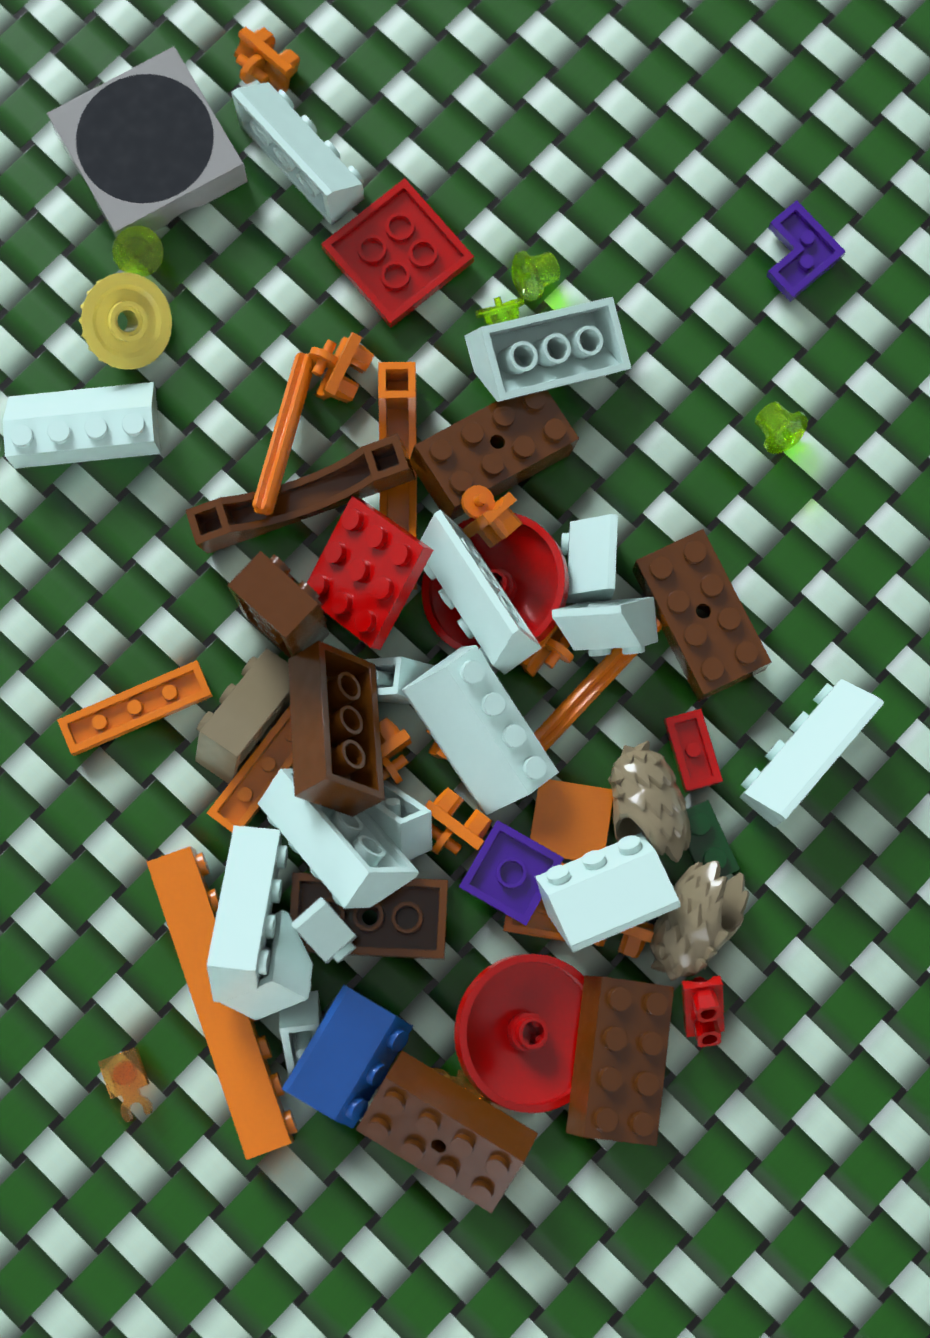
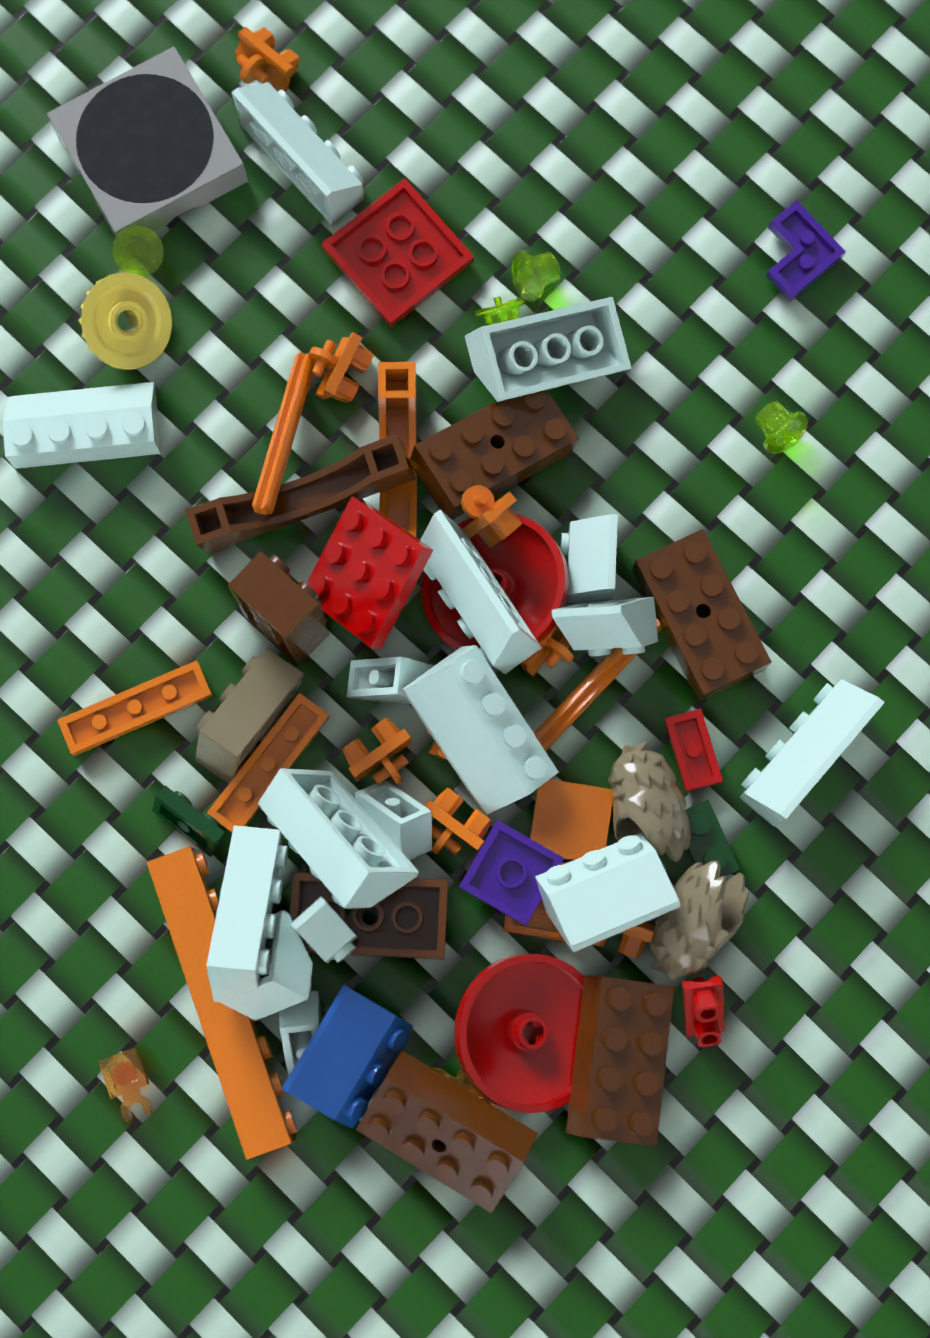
reddish brown brick [288,641,385,817] -> none
none -> dark green plate [152,785,225,857]

